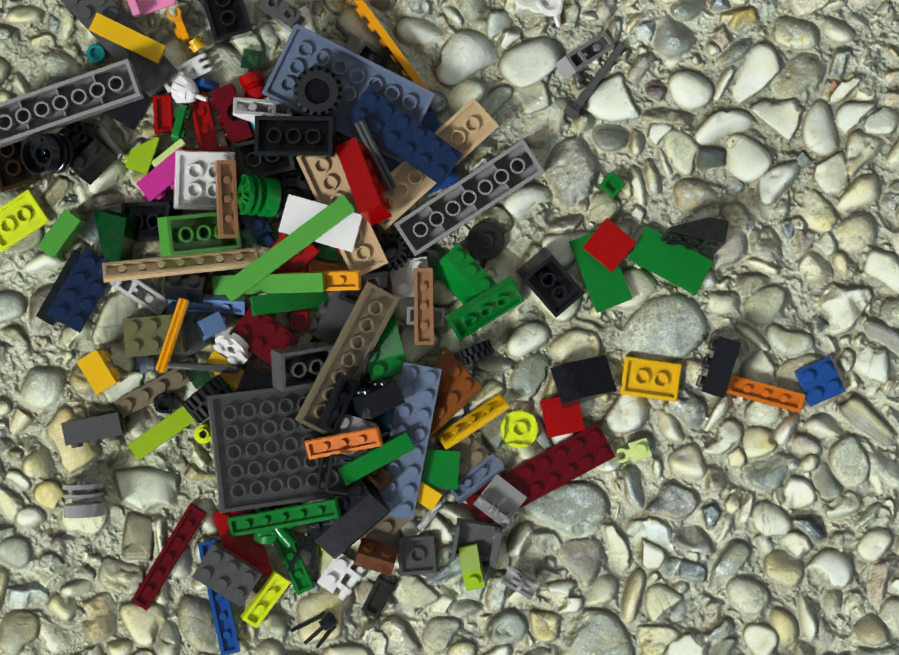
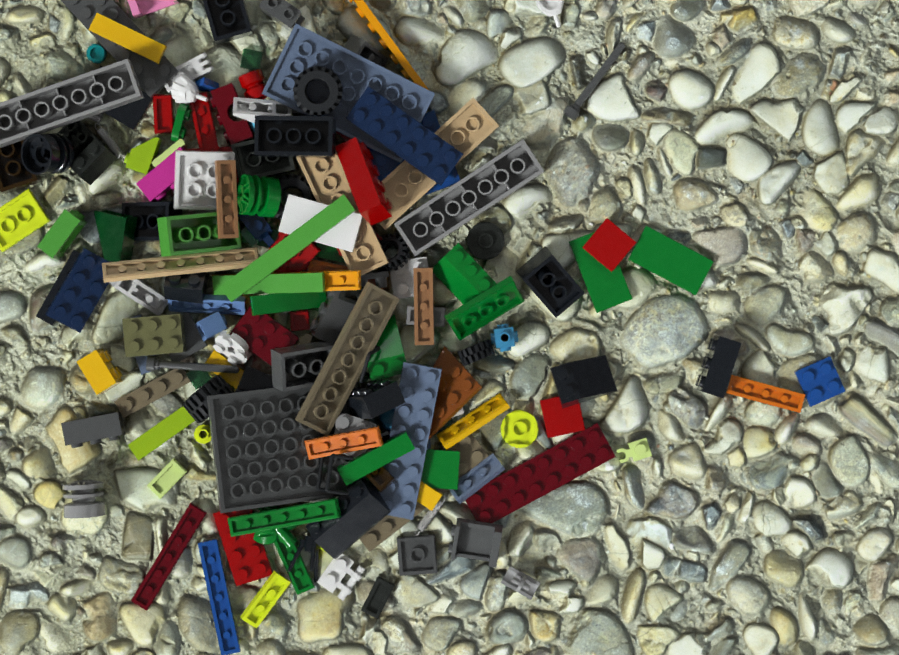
black tile [153,393,174,414] -> none
light orange axle [156,298,189,373] -> none
light orange plate [167,8,191,43] -> none
yellow plate [188,36,206,53] -> none
dark grey brick [192,542,264,607] -> none
black plant [290,611,339,648] -> none
black plate [316,373,360,434] -> none
reddish brown brick [354,537,399,576] -> none
dark grey axle [355,119,397,191] -> none
lime slope [458,543,486,591] -> none
light grey hinge [473,474,527,528] -> none
light grey slope [555,31,616,80] -> none
green plate [599,171,626,198] -> none
yellow tile [620,356,682,402] -> none
pearl dark grey slope [660,217,729,254] -> none
none -> yellowish green tile [147,458,188,499]
none -> dark azure brick [490,324,518,352]

